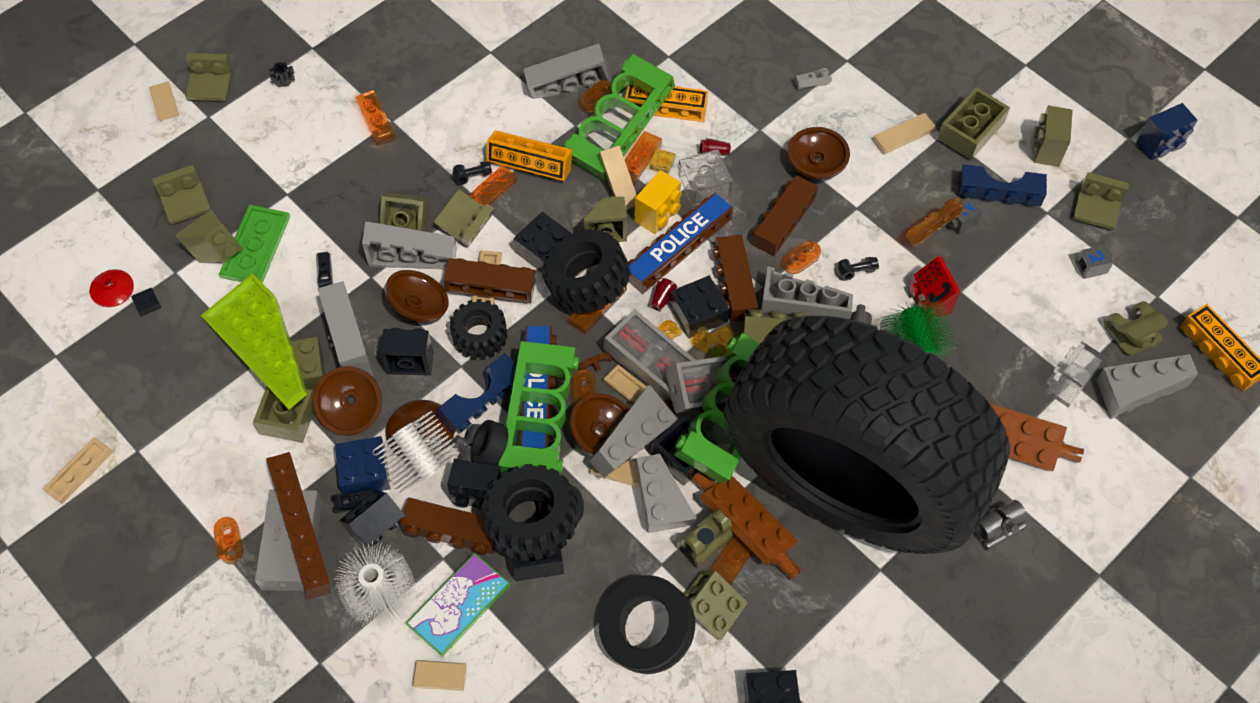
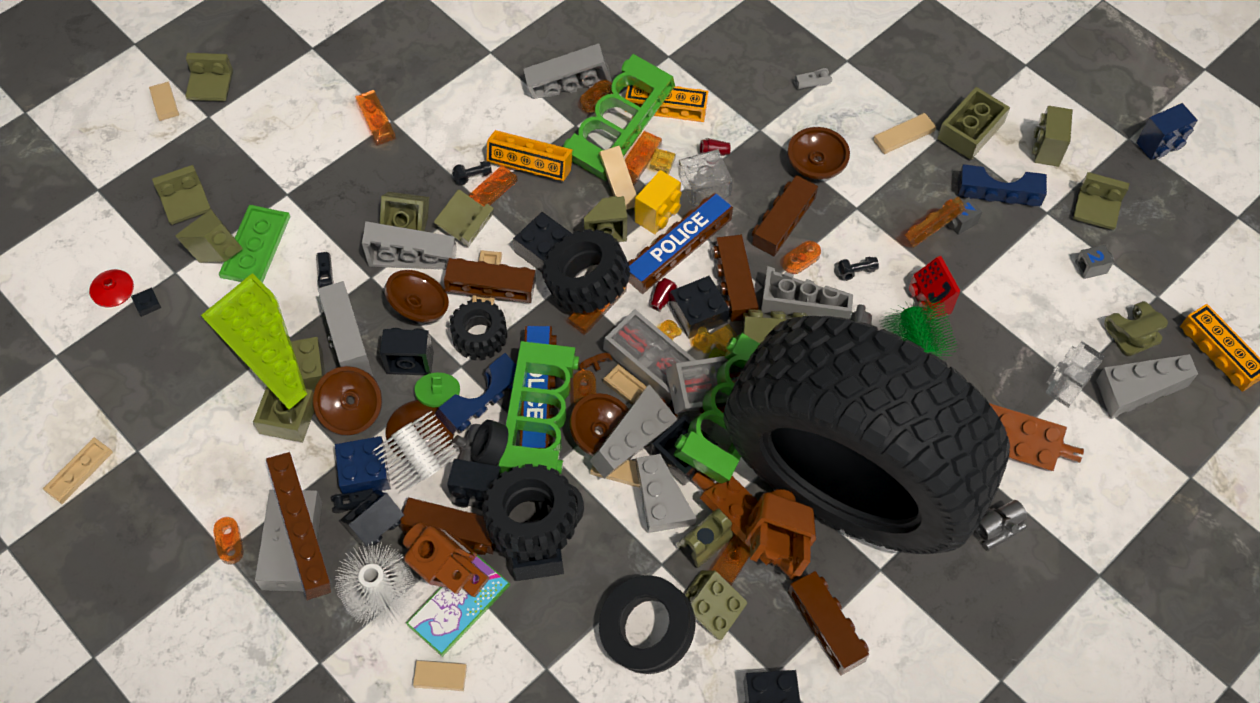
black gear [269,62,295,87] -> none
none -> dark orange piece [403,522,490,597]
none -> bright green piece [415,372,460,407]
none -> dark orange piece [745,489,816,576]
none -> reddish brown brick [788,571,870,676]

